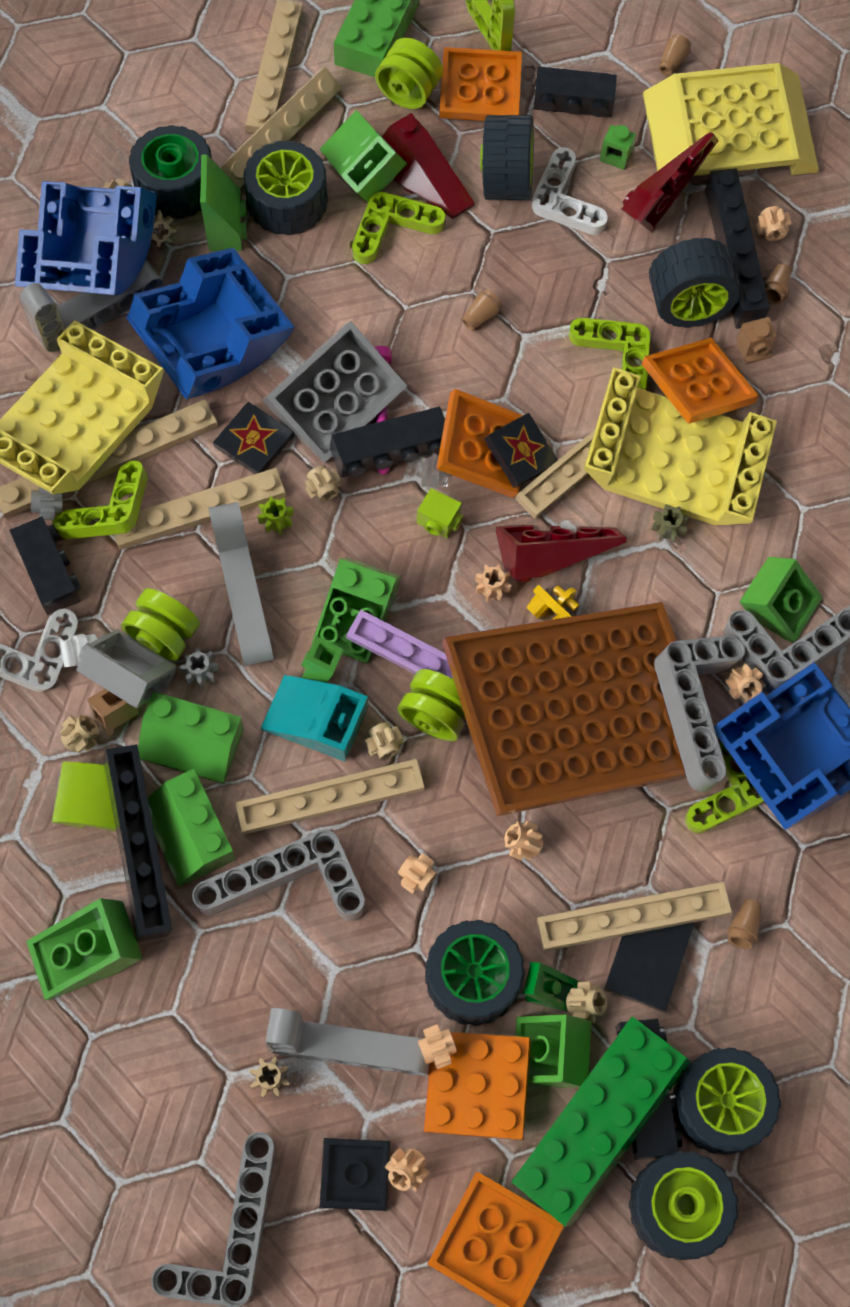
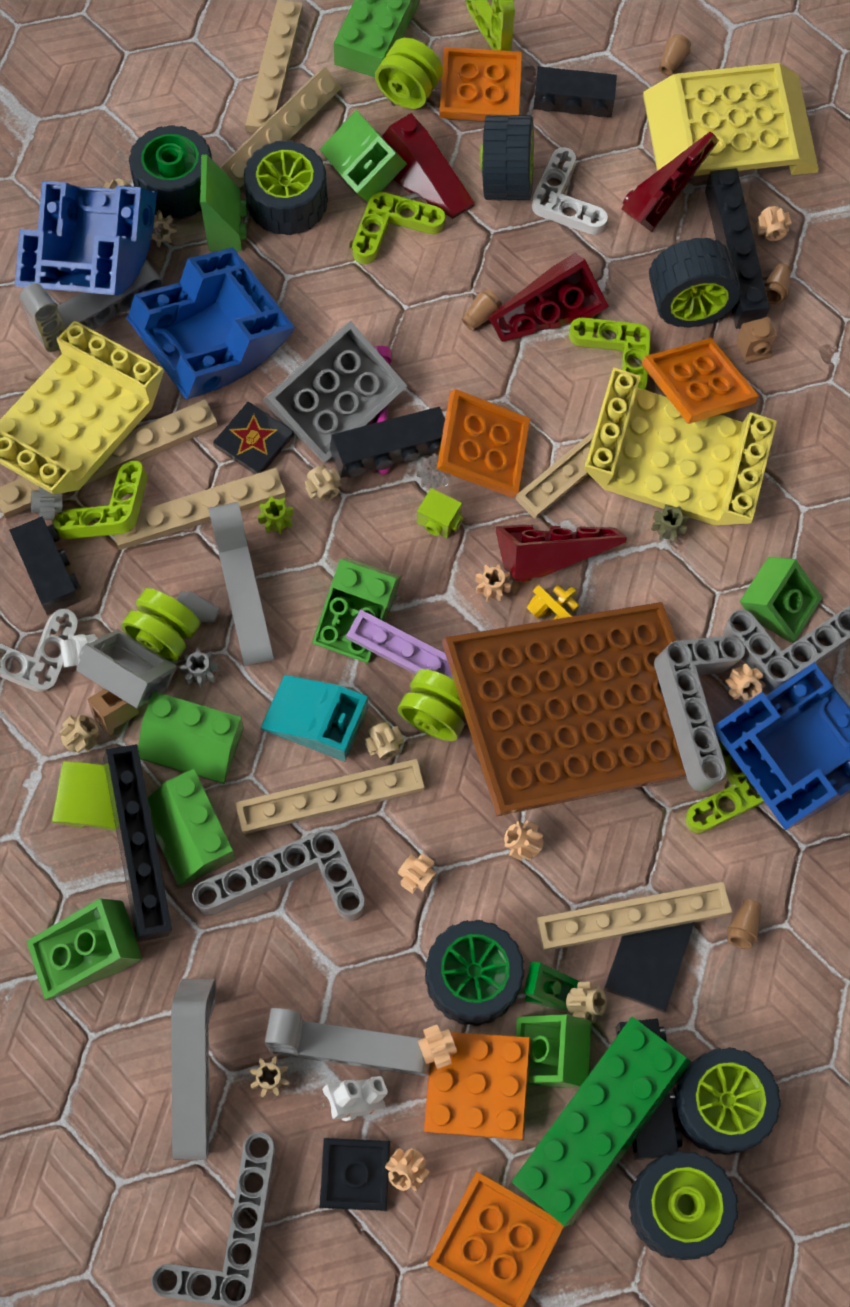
bright green brick [301,636,344,683] -> none
black tile [484,413,558,488] -> none
bright green brick [600,124,636,170] -> none
none -> light grey beam [171,979,216,1160]
none -> light grey cone [177,590,220,624]
none -> white hips [322,1076,388,1121]
none -> dark red wedge [488,253,609,342]

